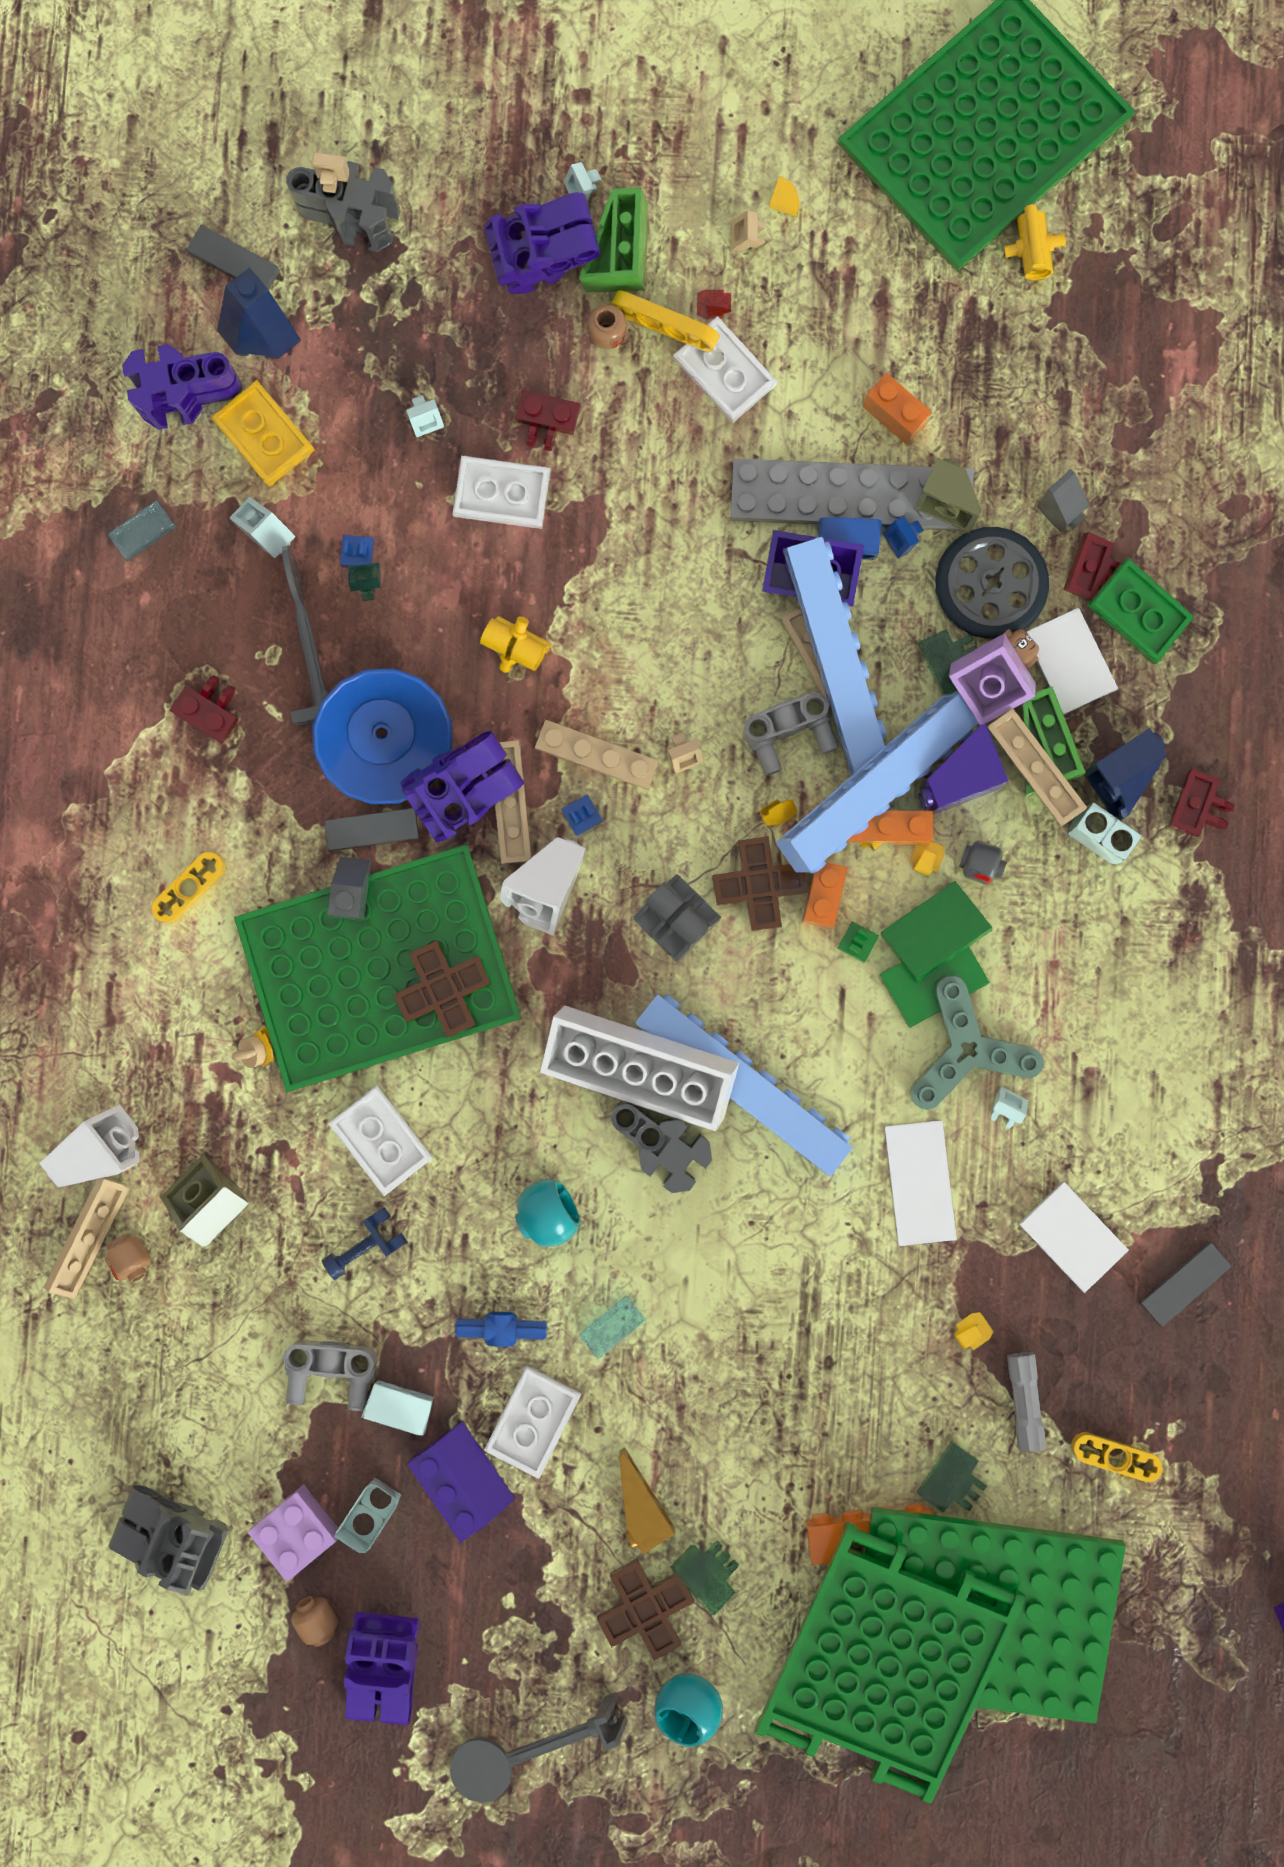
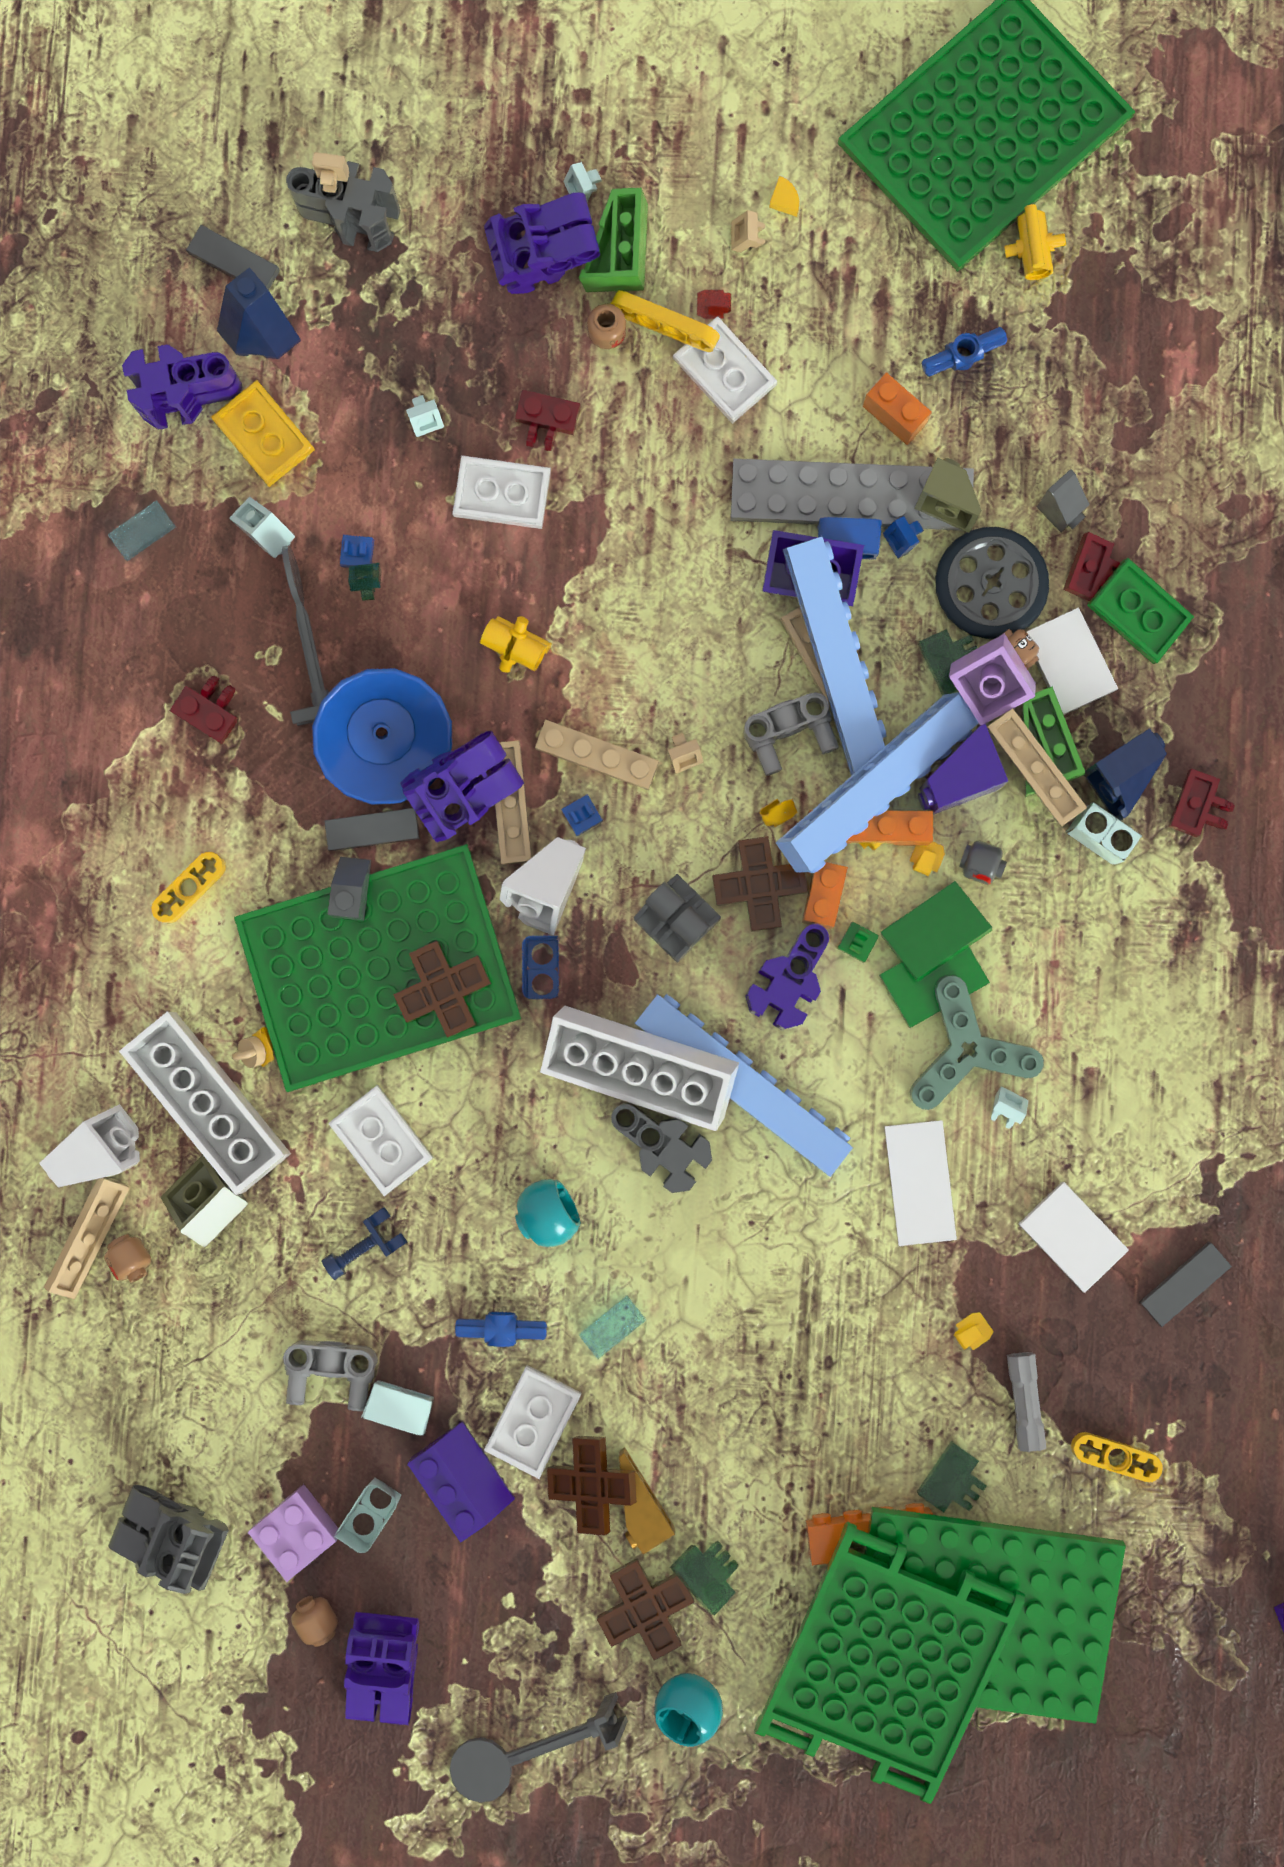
none -> white brick [119,1011,291,1195]
none -> blue piece [522,936,559,999]
none -> reddish brown plate [547,1436,637,1536]
none -> dark purple connector [745,924,829,1030]
none -> blue axle [921,327,1007,377]

